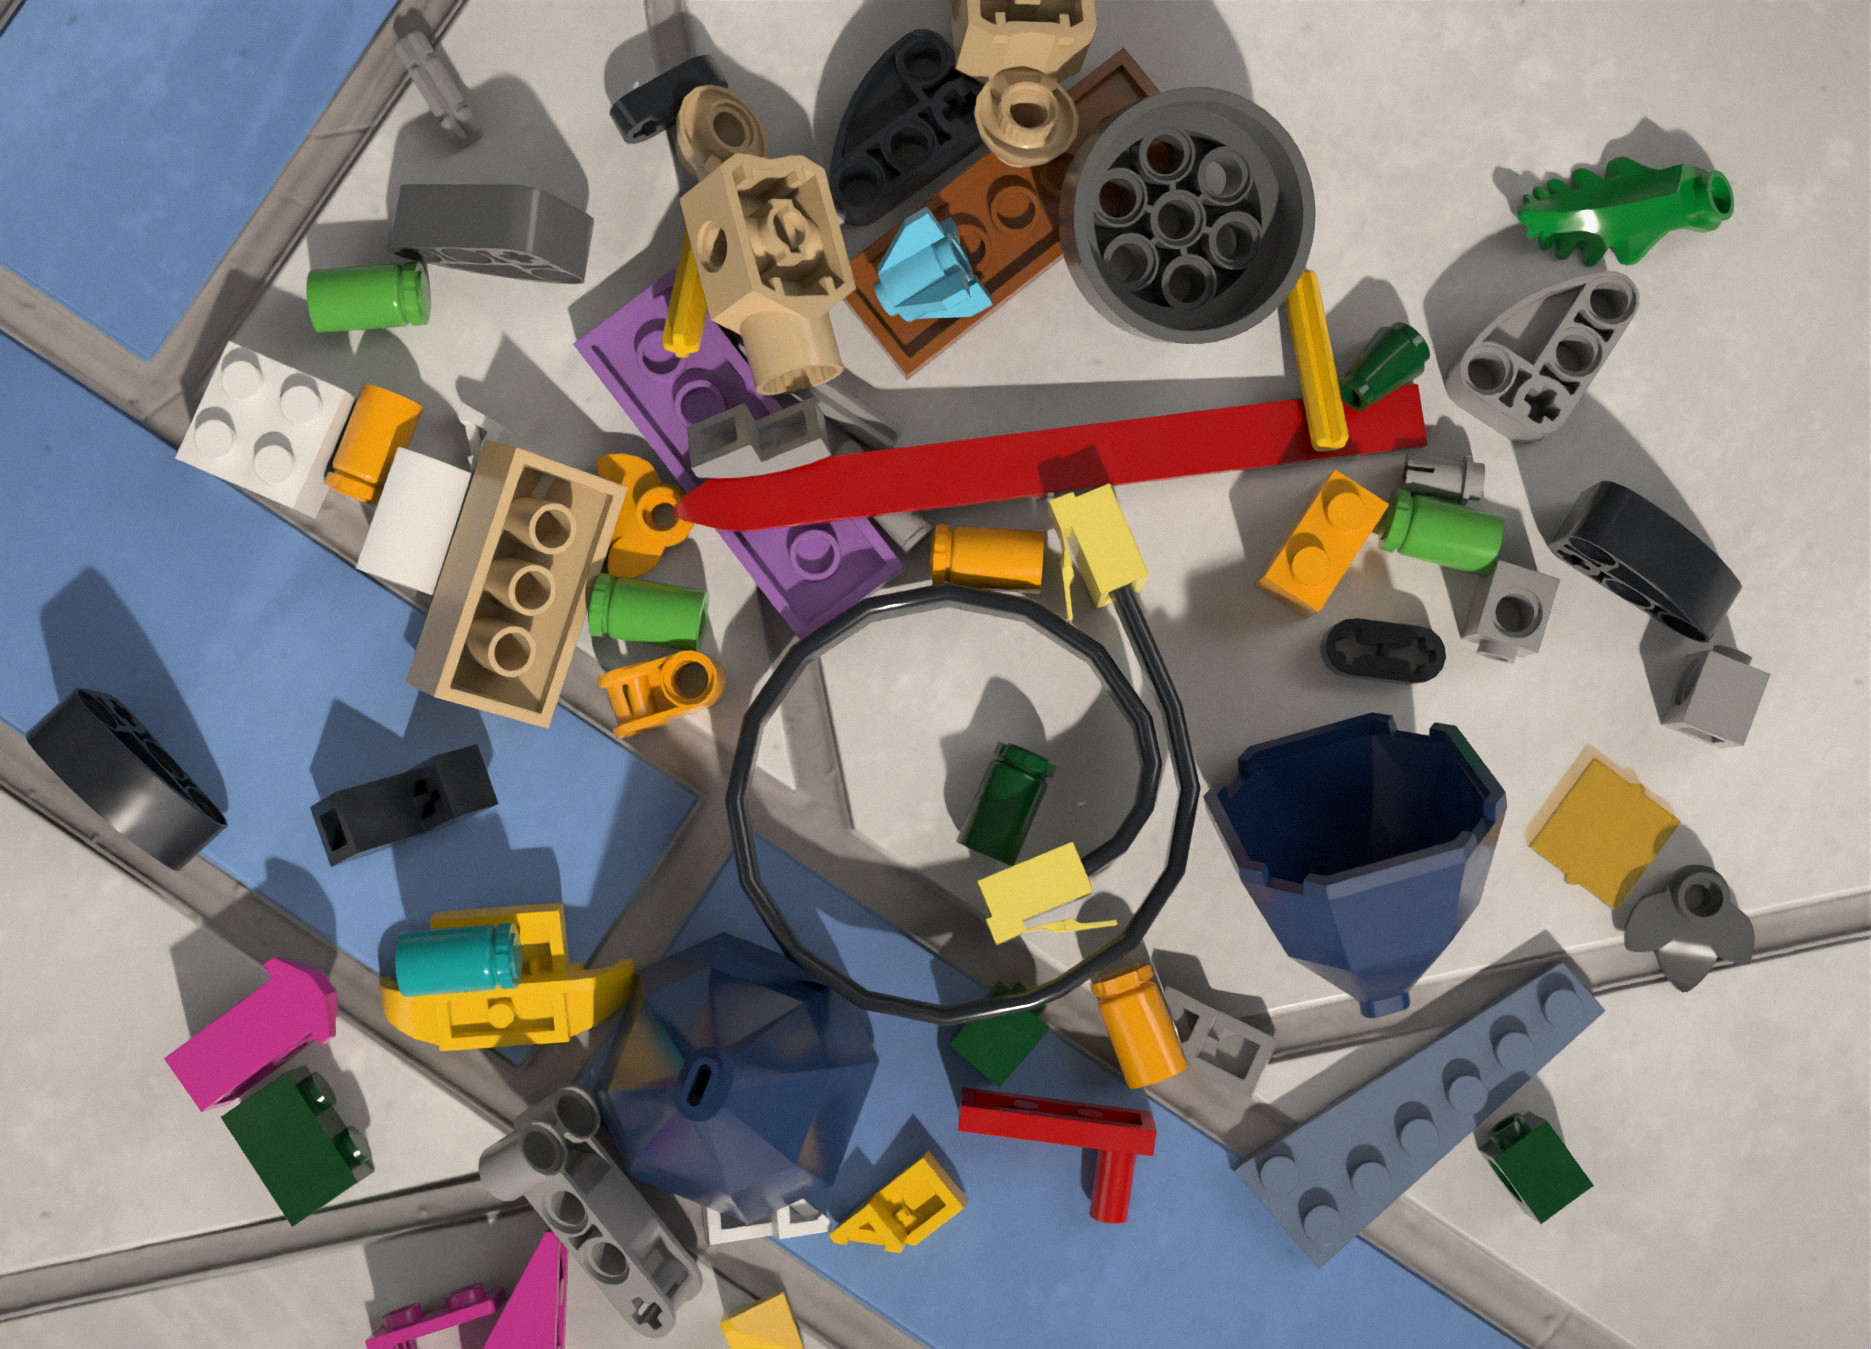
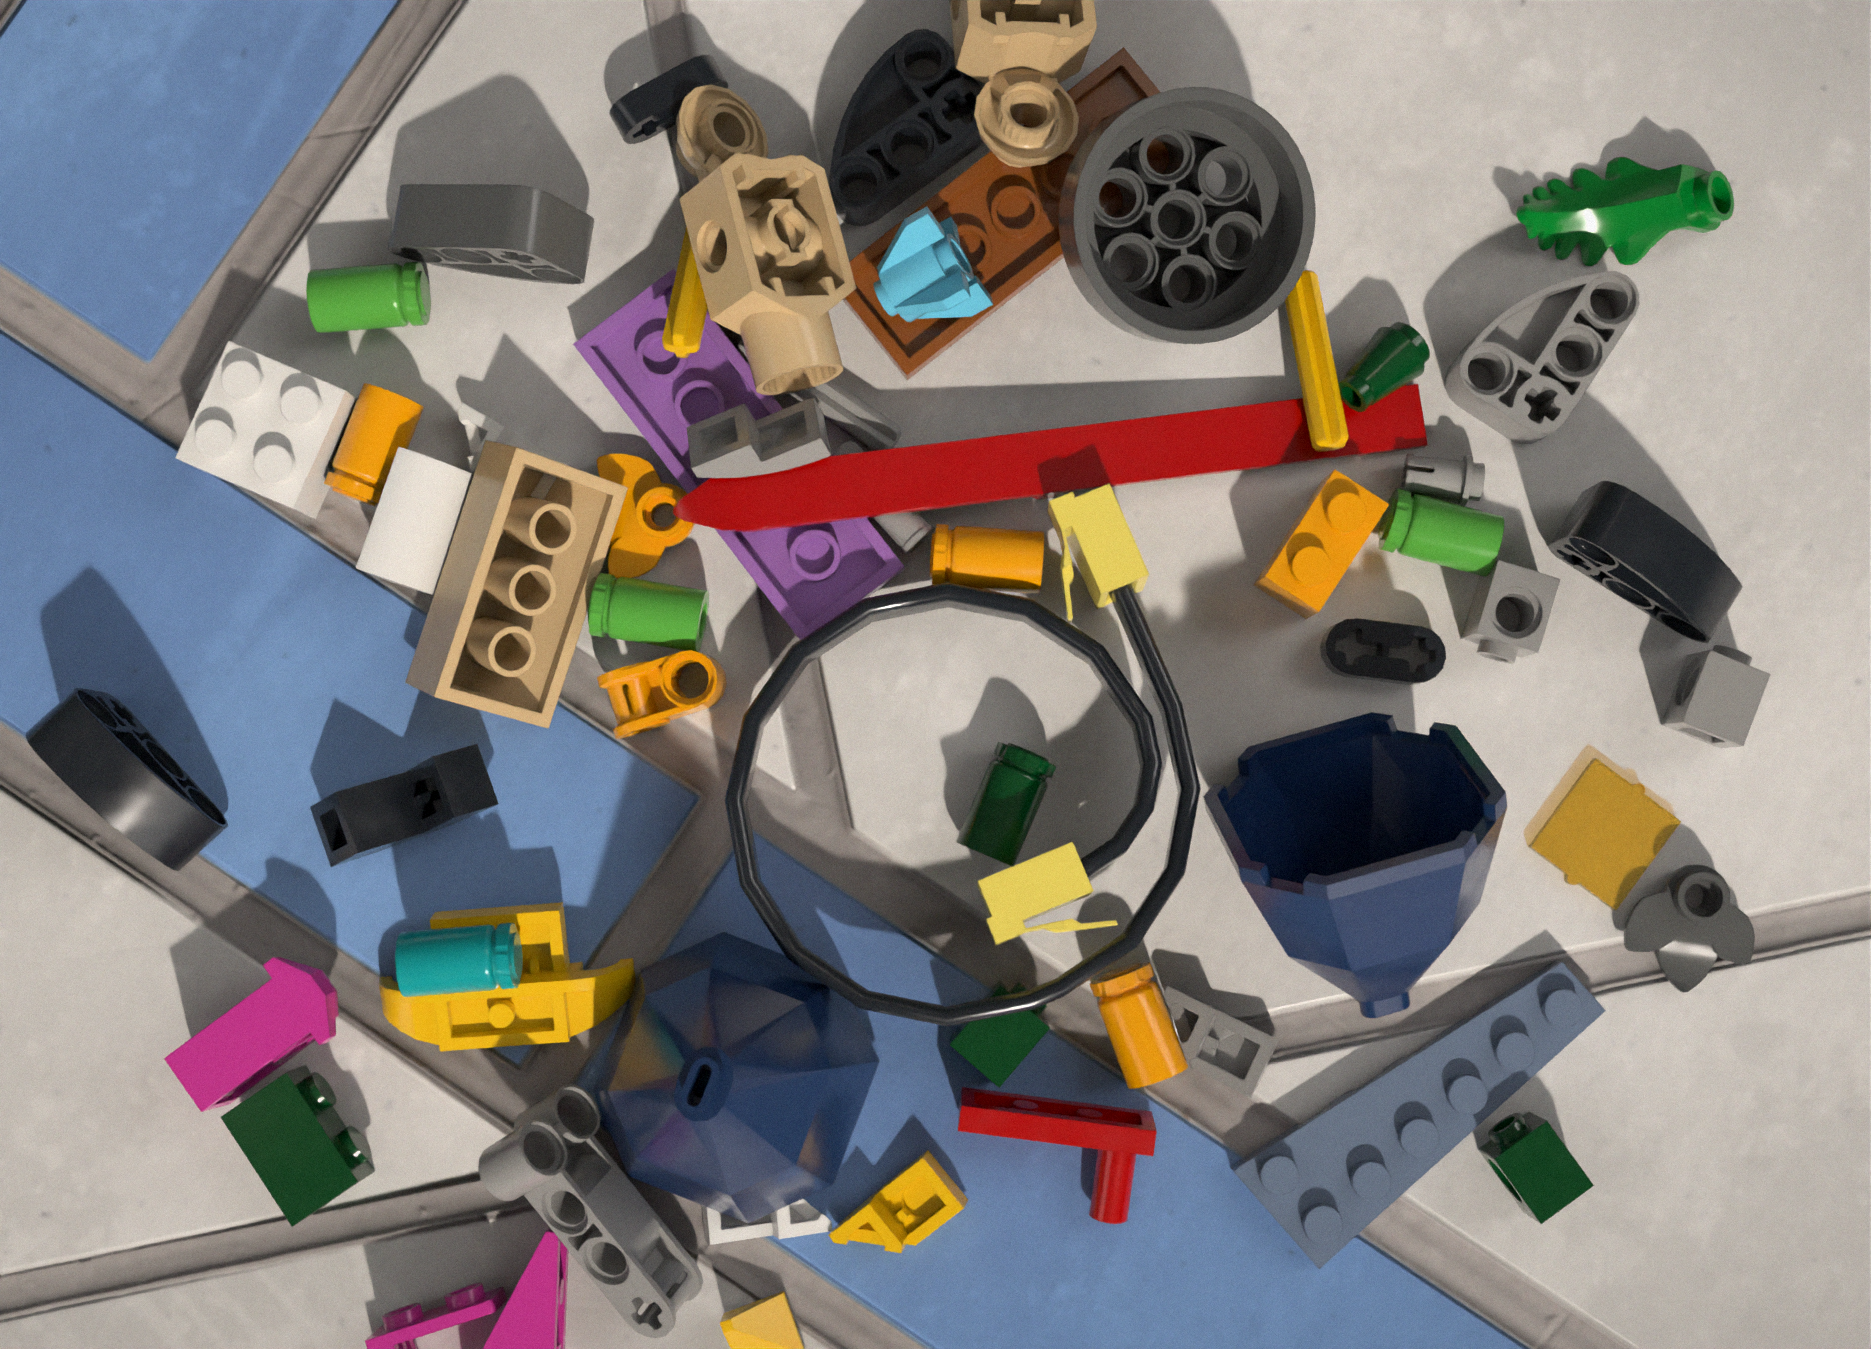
light grey axle [395,31,483,149] -> none

